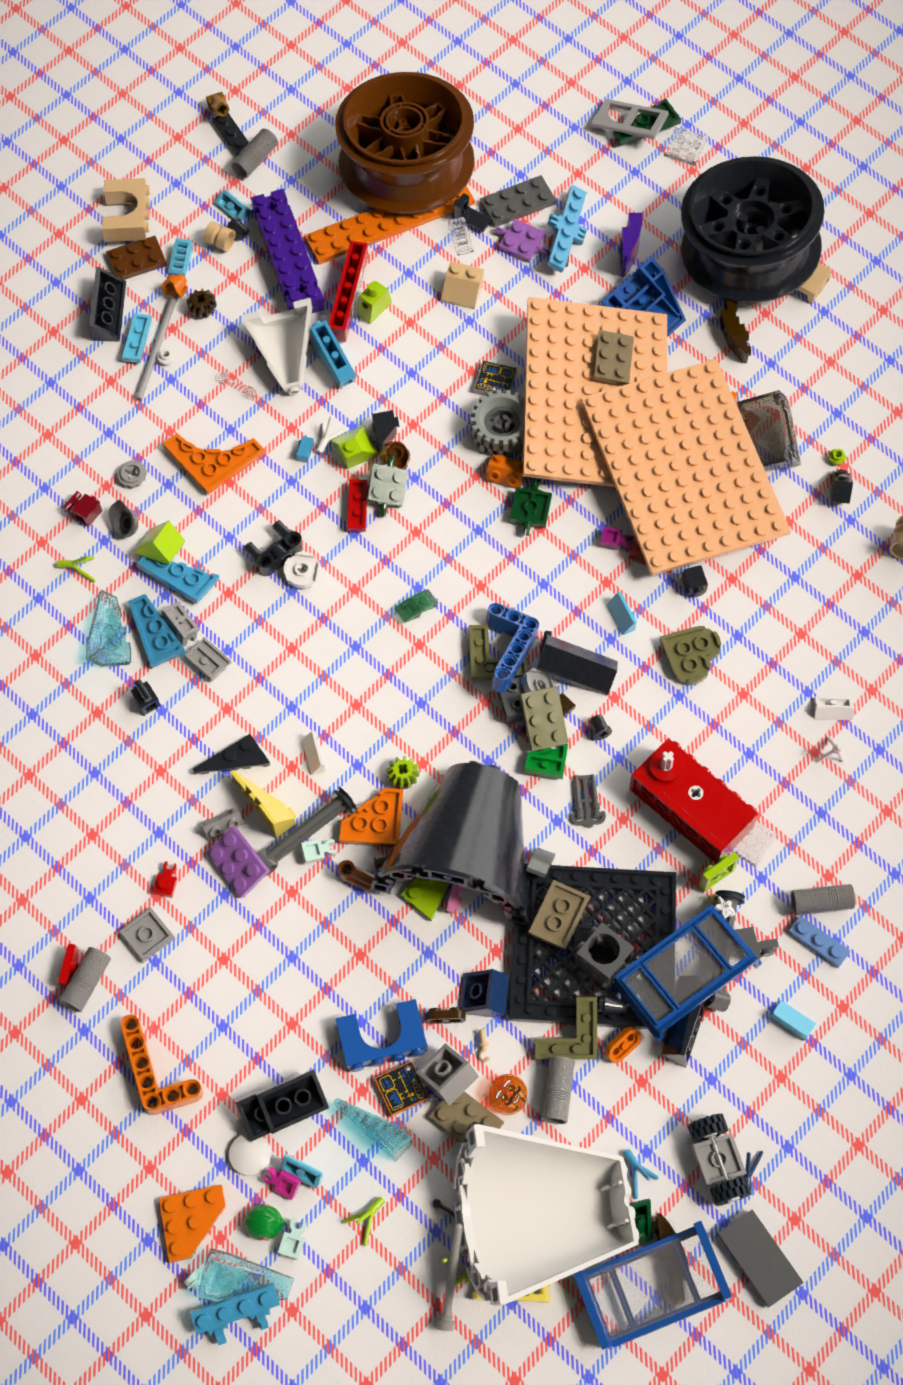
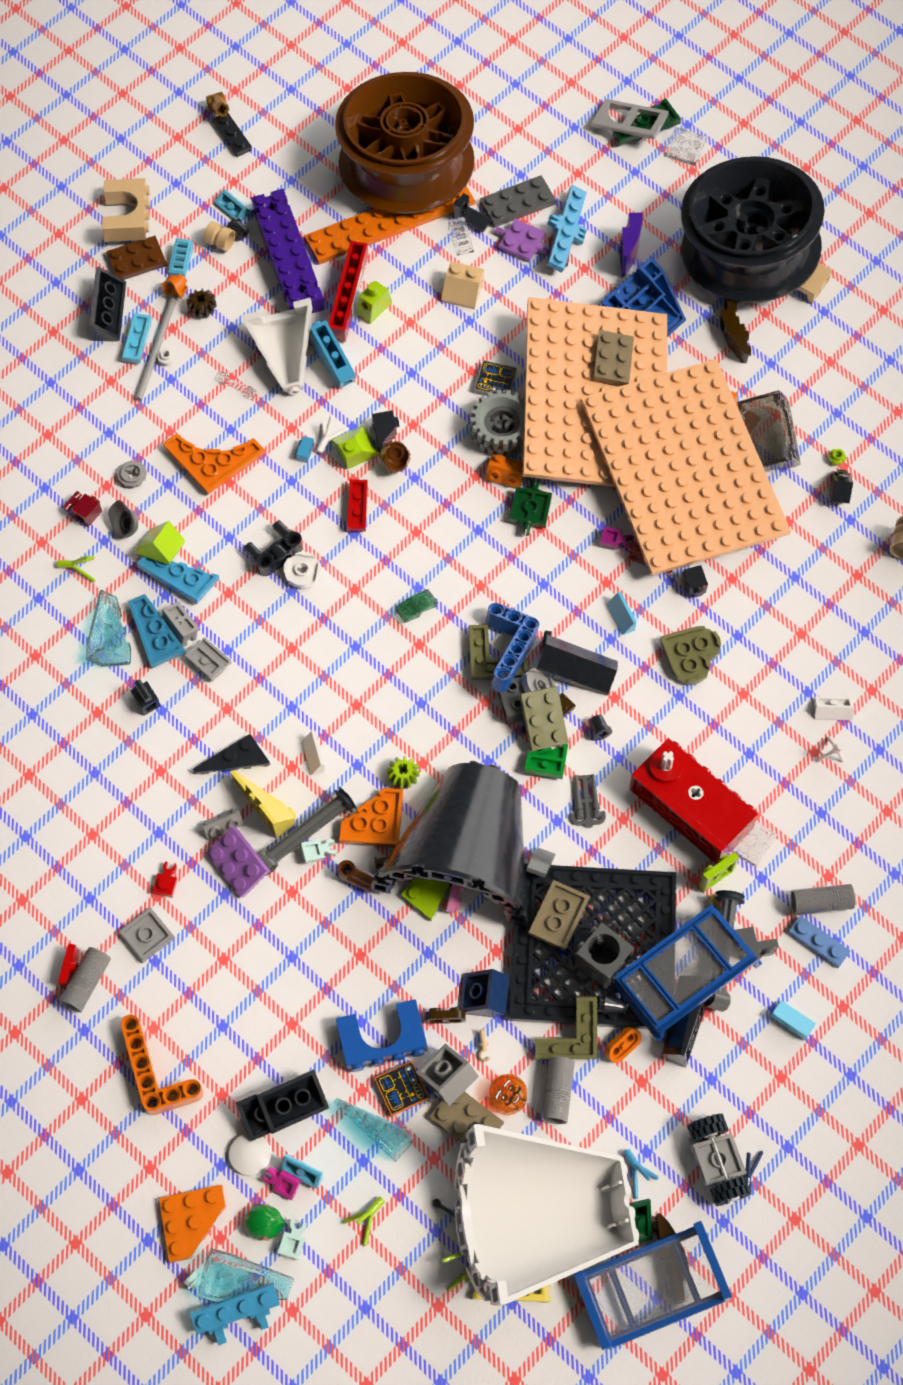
light grey piece [231,128,278,178] -> none
plate [366,454,409,517] -> none
light grey piece [436,1223,463,1331] -> none
white plant [714,896,735,919] -> none
dark grey piece [717,1209,804,1308] -> none

